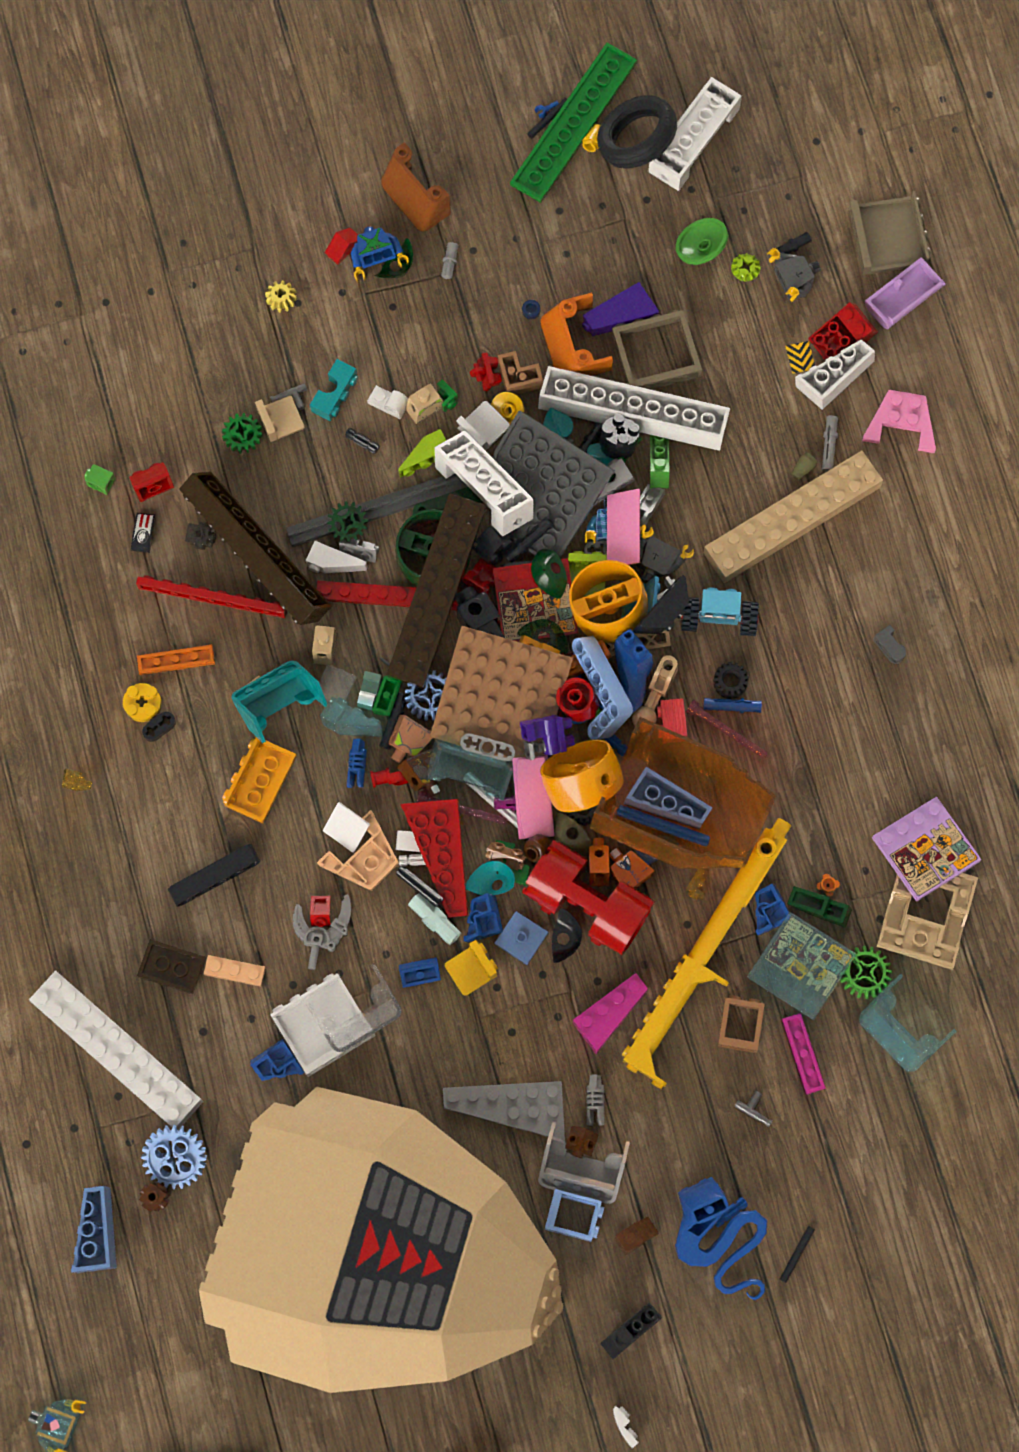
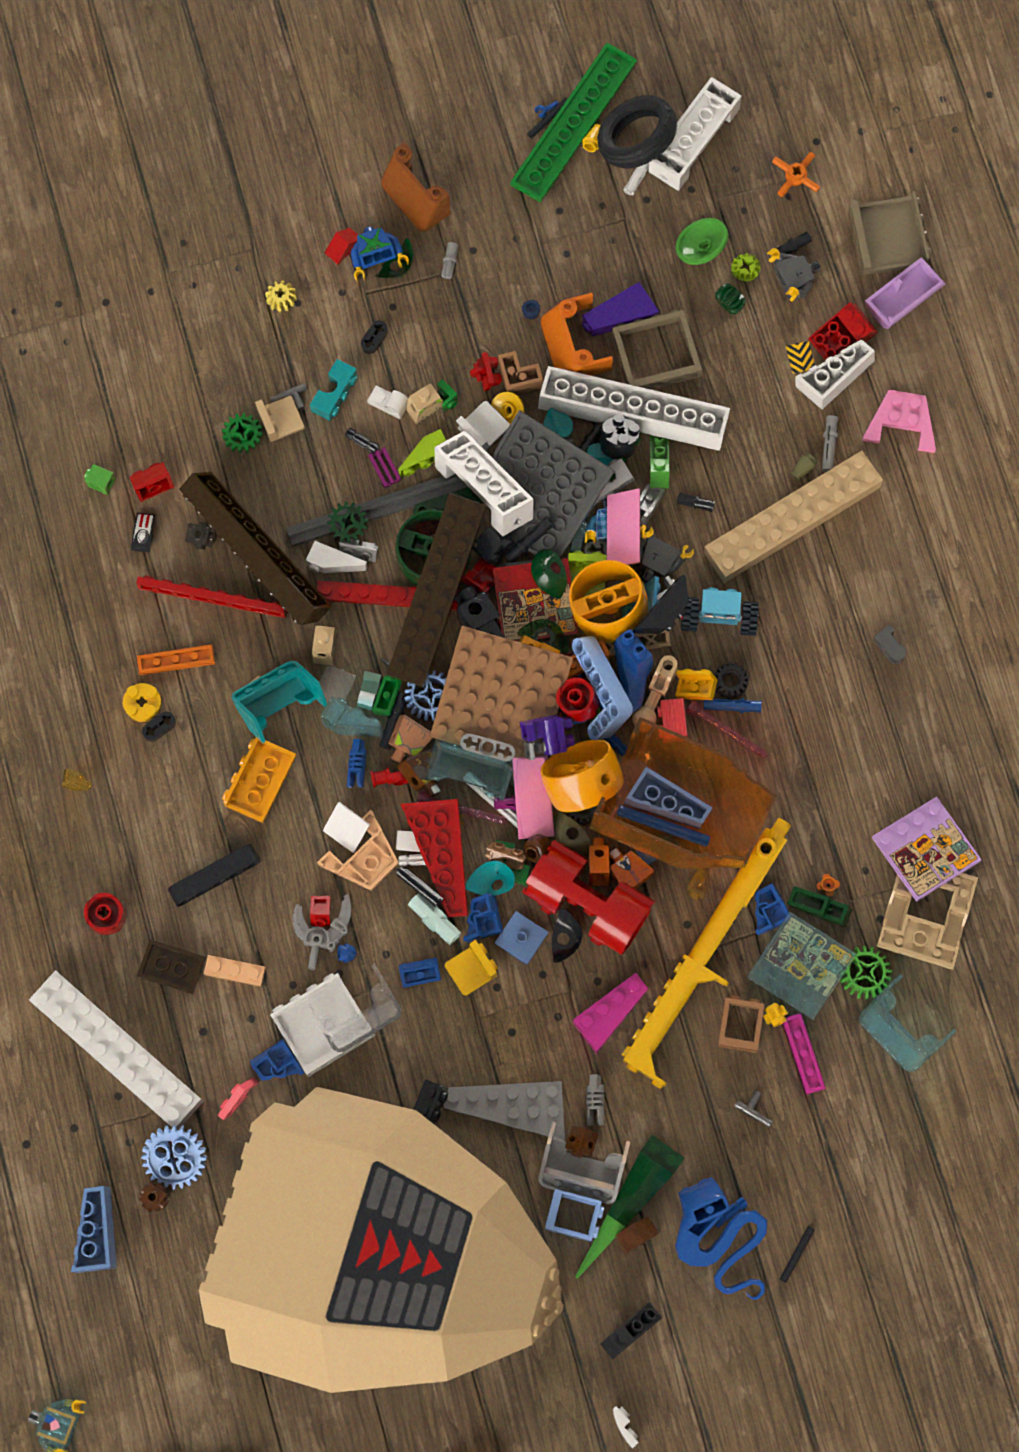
none -> red brick [84,893,126,935]
none -> coral wing [218,1077,259,1120]
none -> blue plate [337,943,357,963]
none -> black beam [361,321,388,354]
none -> magenta tile [368,447,401,488]
none -> black bracket [413,1079,448,1124]
none -> clear light blue beam [570,521,588,553]
none -> dark green plate [575,1135,685,1279]
none -> white pin [623,163,649,195]
none -> yellow bracket [675,669,718,700]
none -> black axle [677,493,715,512]
none -> dark green gear [715,283,746,315]
none -> yellow gear [763,1003,788,1027]
none -> orange bar [772,152,821,197]

